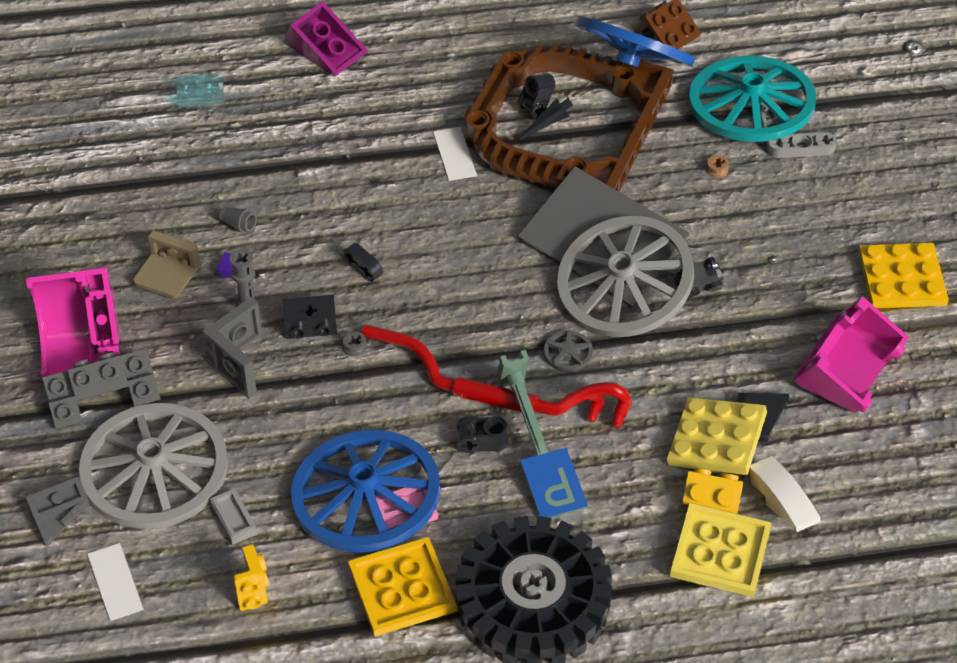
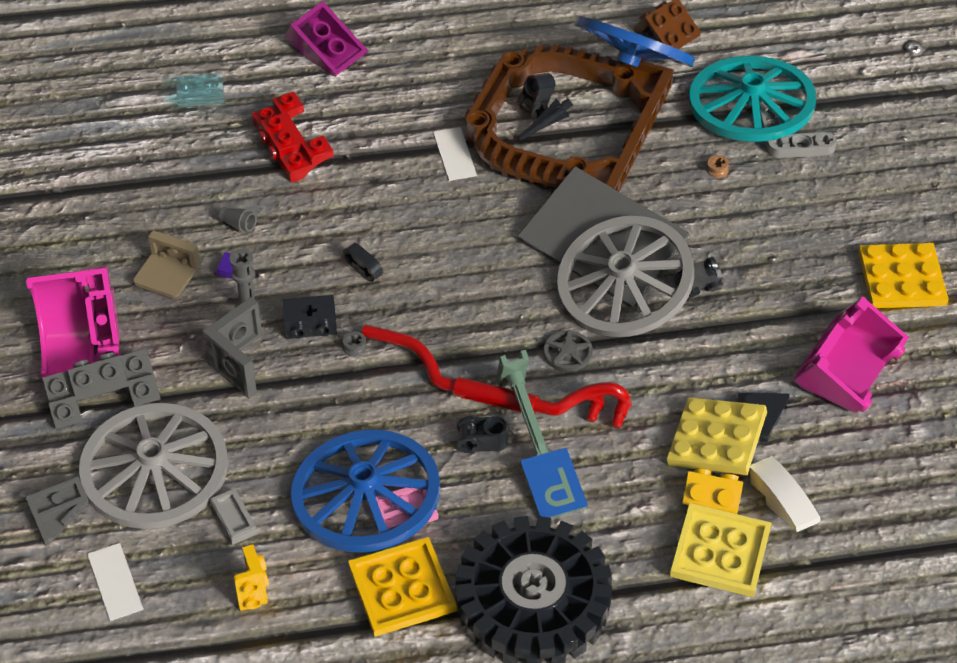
none -> red bracket [252,91,334,183]

